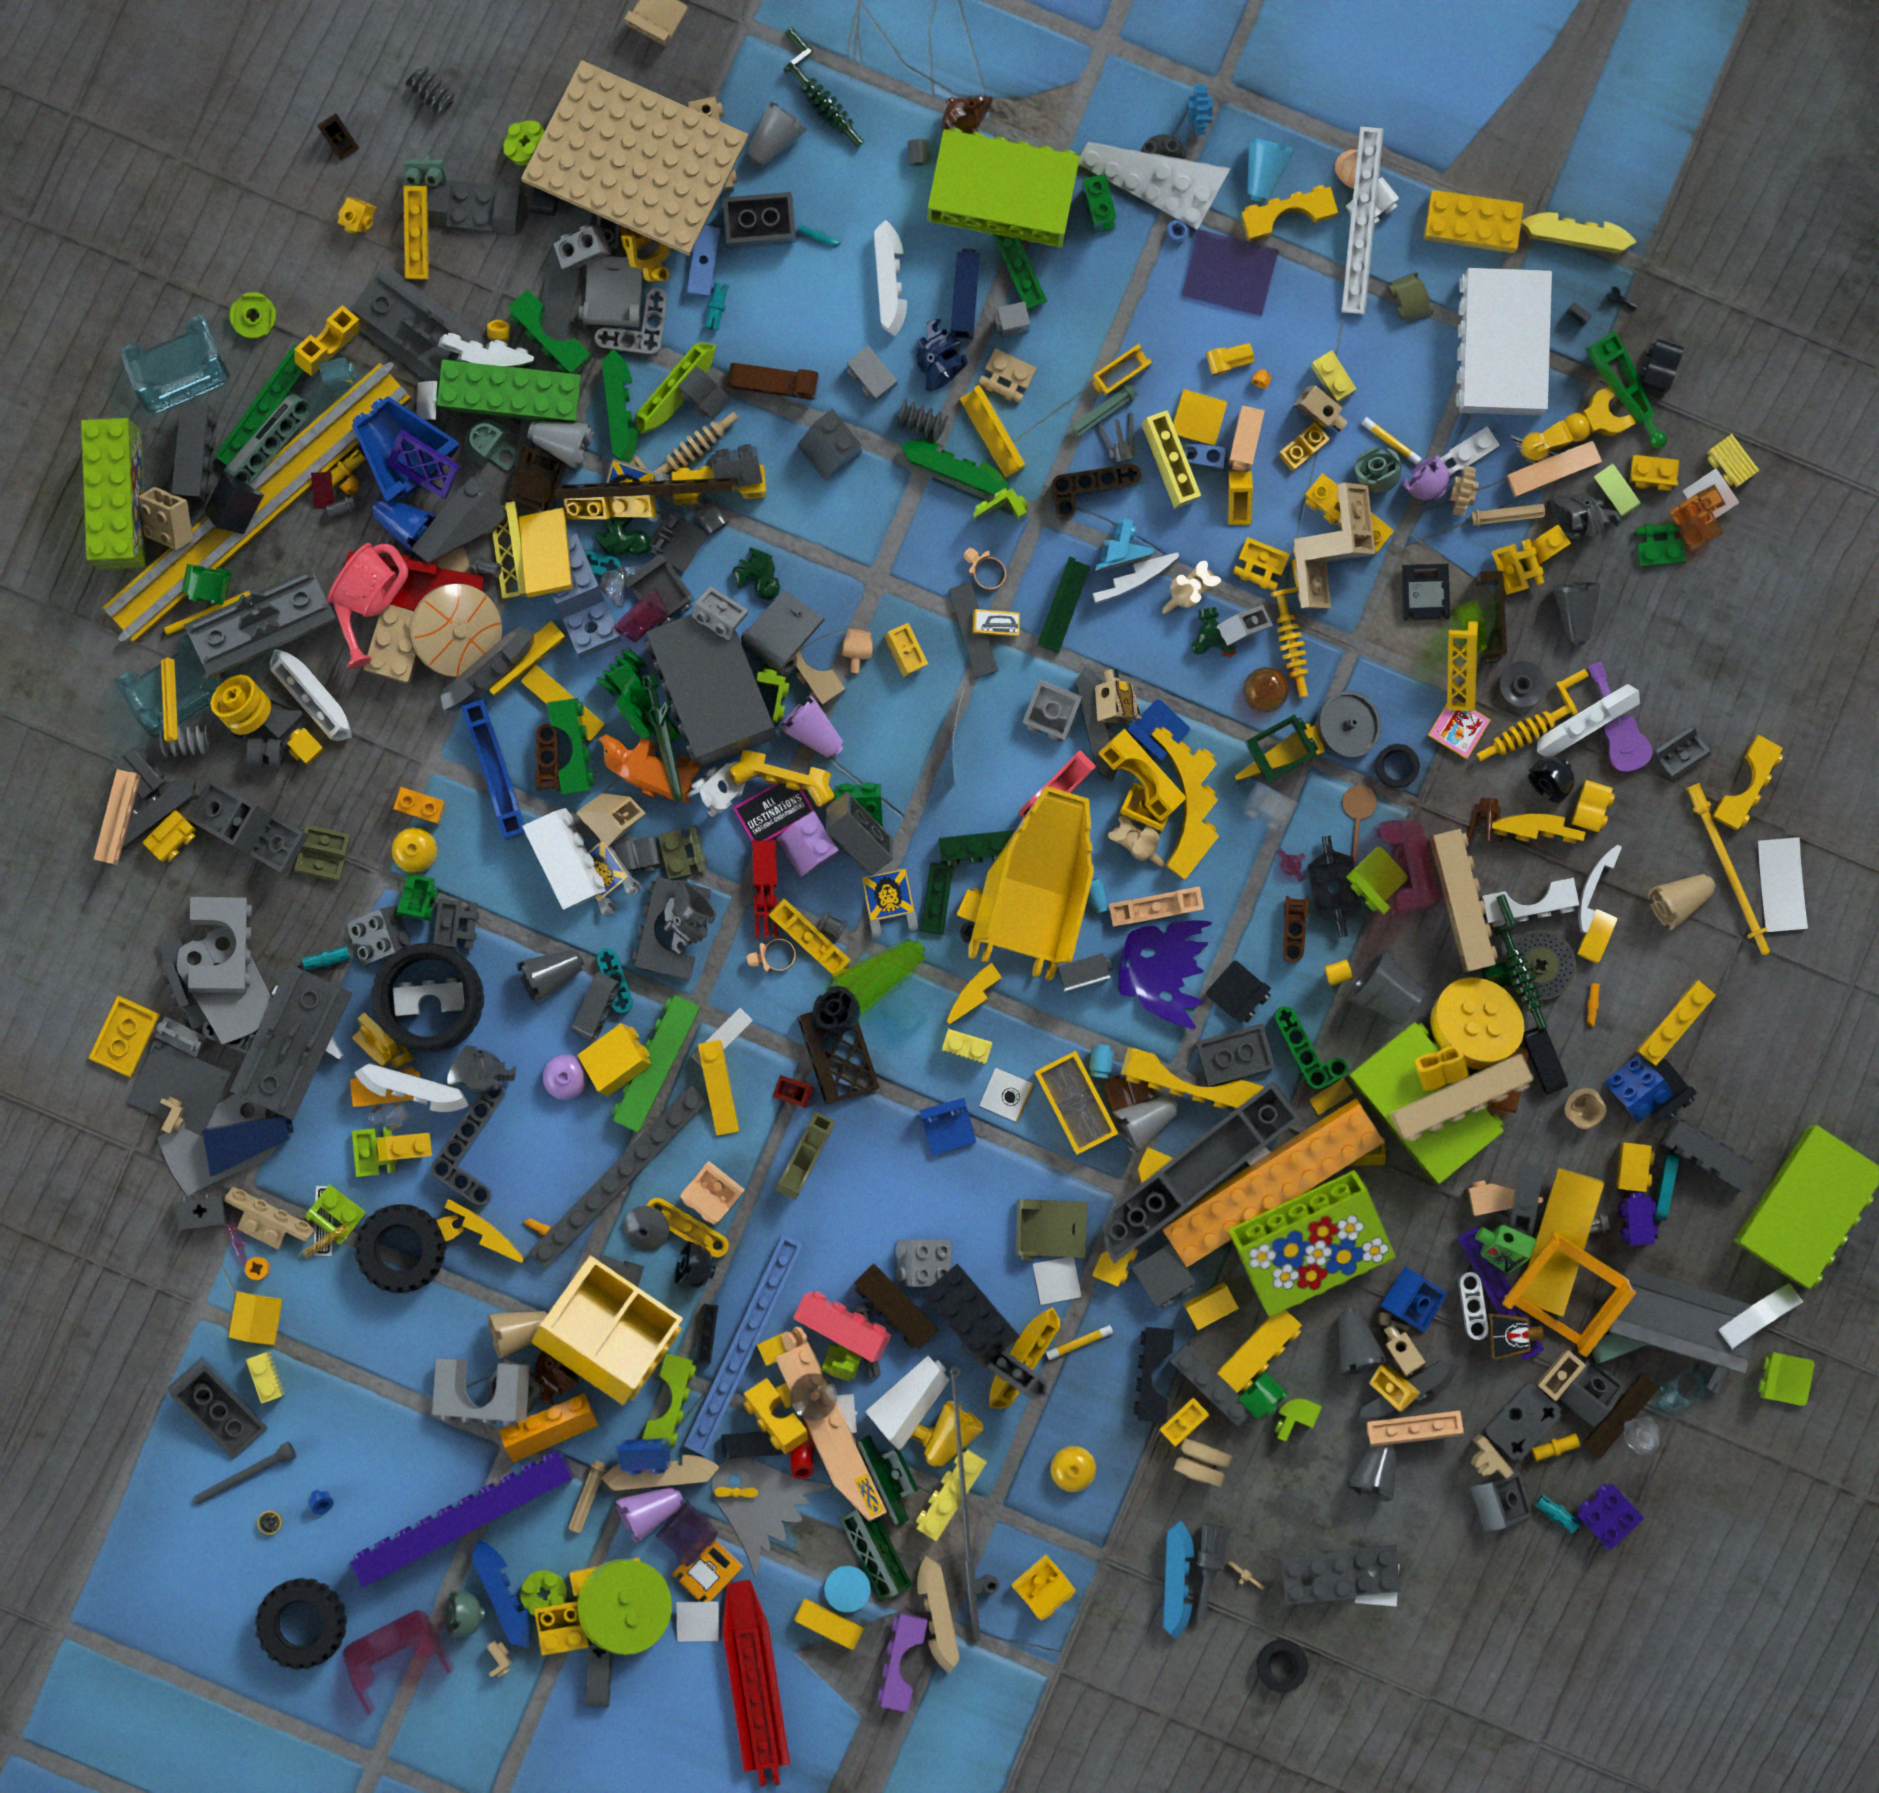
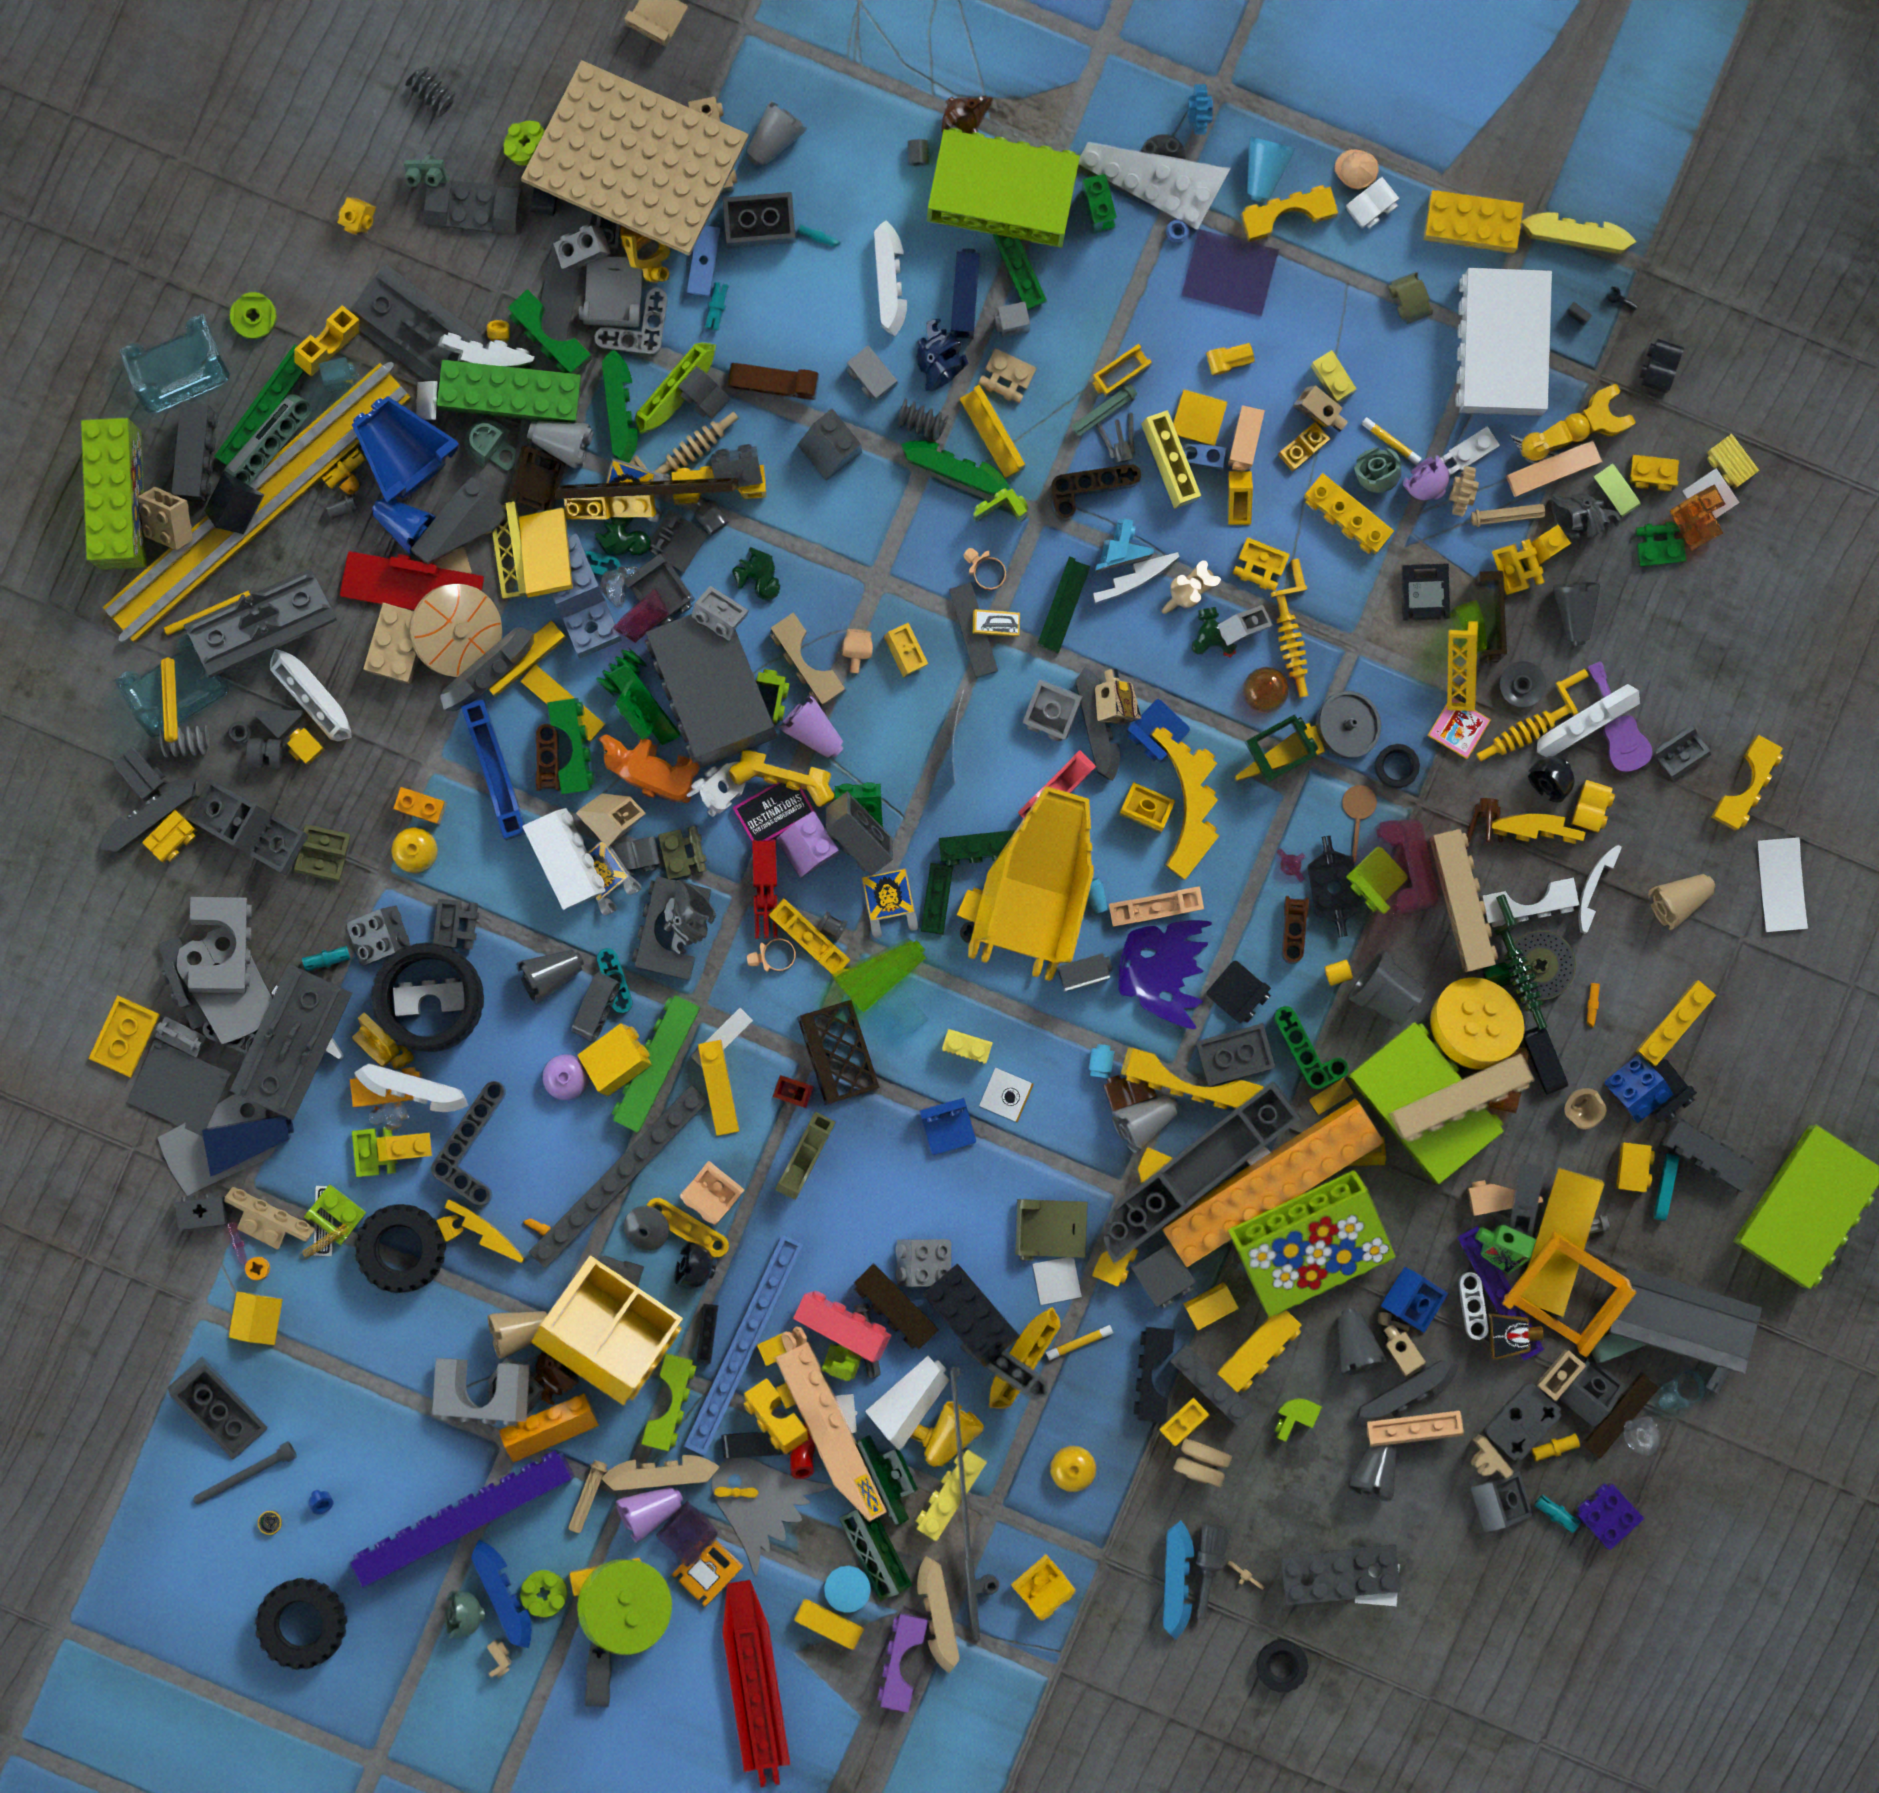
light nougat fence [94,769,141,865] -> none
tan bracket [160,1097,186,1134] -> none
green cylinder [182,564,232,605] -> none
yellow wheel [210,675,271,735] -> none
light yellow brick [246,1352,286,1404] -> none
dark red sticker [311,472,334,509] -> none
dark brown slope [317,113,359,161] -> none
coral piece [327,543,408,669] -> none
clear pink windscreen [343,1610,455,1715] -> none
dark purple window [386,430,461,499] -> none
green cylinder [397,873,438,921] -> none
yellow tile [403,186,429,279] -> none
dark grey helmet [446,1045,516,1092] -> none
dark grey pin [470,557,502,578] -> none
yellow slope [534,1601,590,1655] -> none
blue slope [617,1438,671,1475] -> none
dark green sword [641,674,683,802] -> none
white sticker [676,1602,719,1642] -> none
dark grey door [741,590,825,676] -> none
dark green piece [783,27,865,148] -> none
clear smoke dish [790,1373,837,1420] -> none
black cylinder [813,985,860,1034] -> none
yellow slope [947,962,1002,1025] -> none
clear brick [1034,1051,1118,1155] -> none
yellow arch [1098,729,1186,822] -> none
tan animal [1108,816,1164,867] -> none
green cylinder [1238,1371,1289,1419] -> none
clear brick [1242,781,1299,832] -> none
light orange hinge [1251,369,1272,389] -> none
tan bracket [1293,483,1375,610] -> none
white tile [1342,127,1384,314] -> none
yellow slope [1369,1364,1420,1411] -> none
yellow brick [1415,1045,1469,1091] -> none
yellow slope [1577,909,1618,964] -> none
green plate [1585,331,1667,449] -> none
dark purple brick [1618,1193,1658,1245] -> none
yellow bar [1686,783,1770,956] -> none
white slope [1718,1283,1803,1349] -> none
lime bracket [1758,1351,1815,1406] -> none

